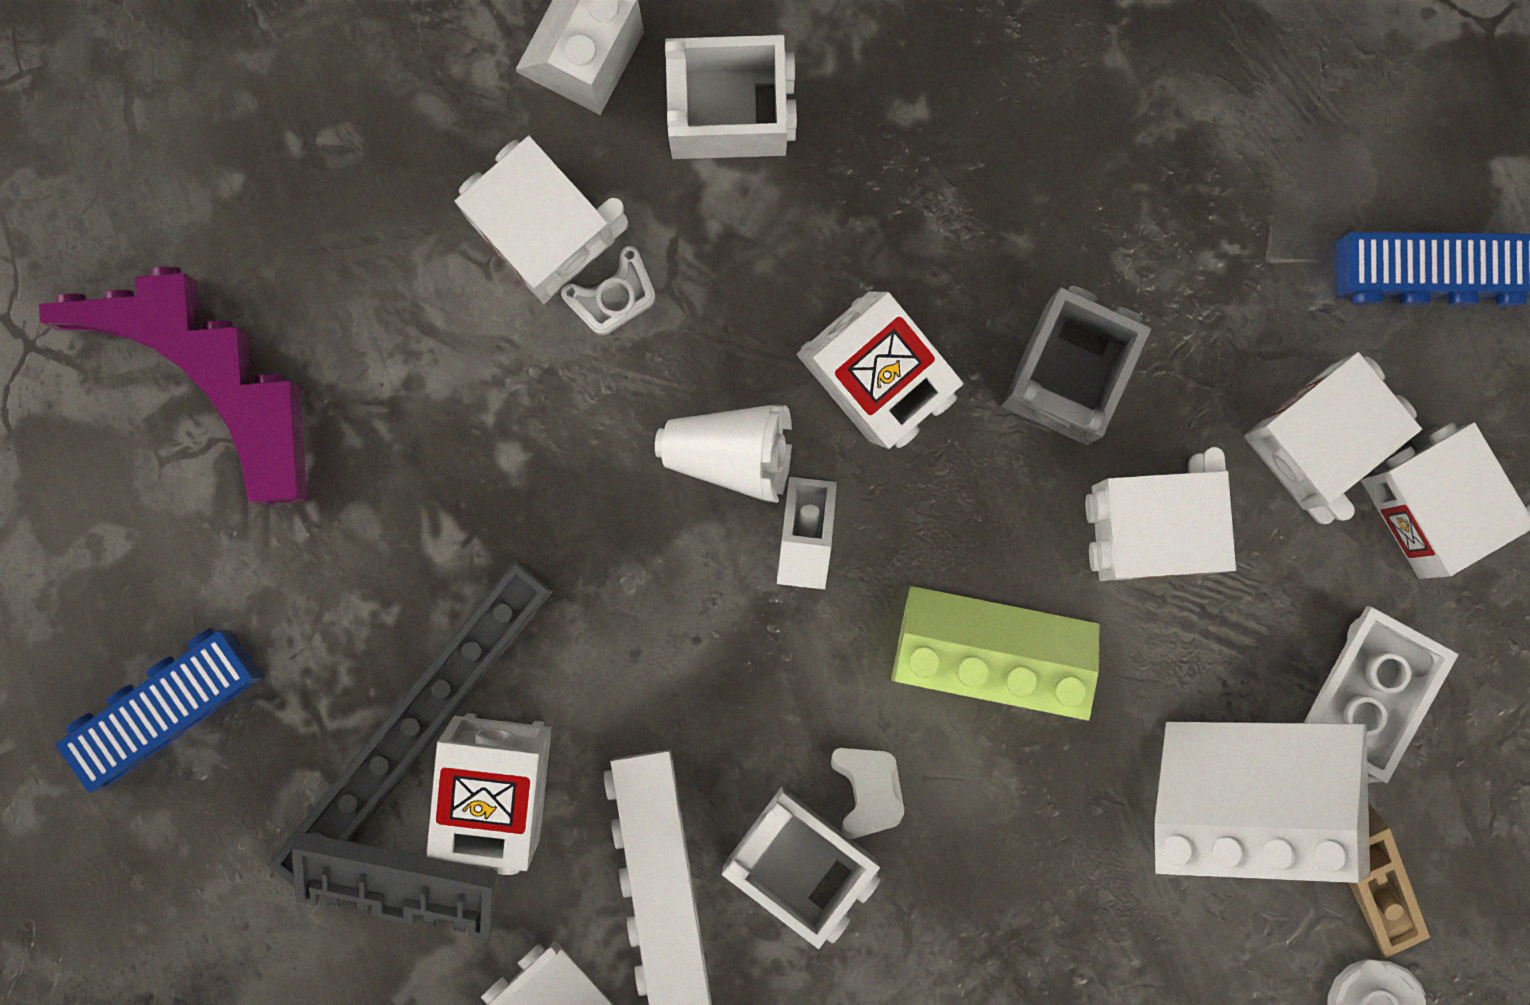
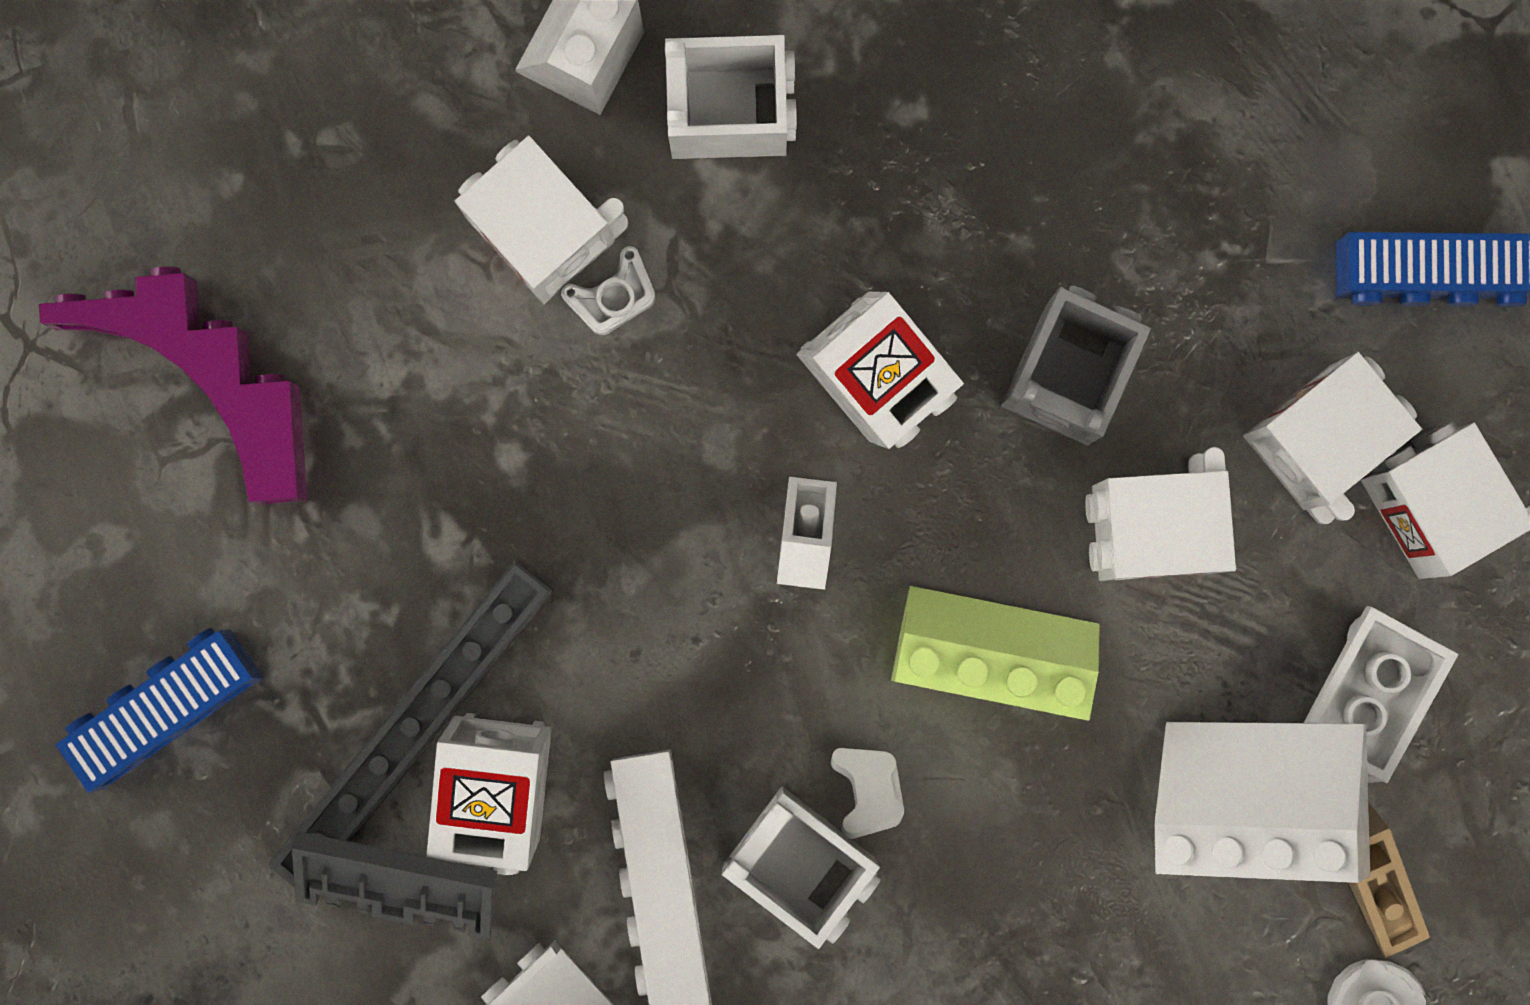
white cone [655,404,792,503] -> none

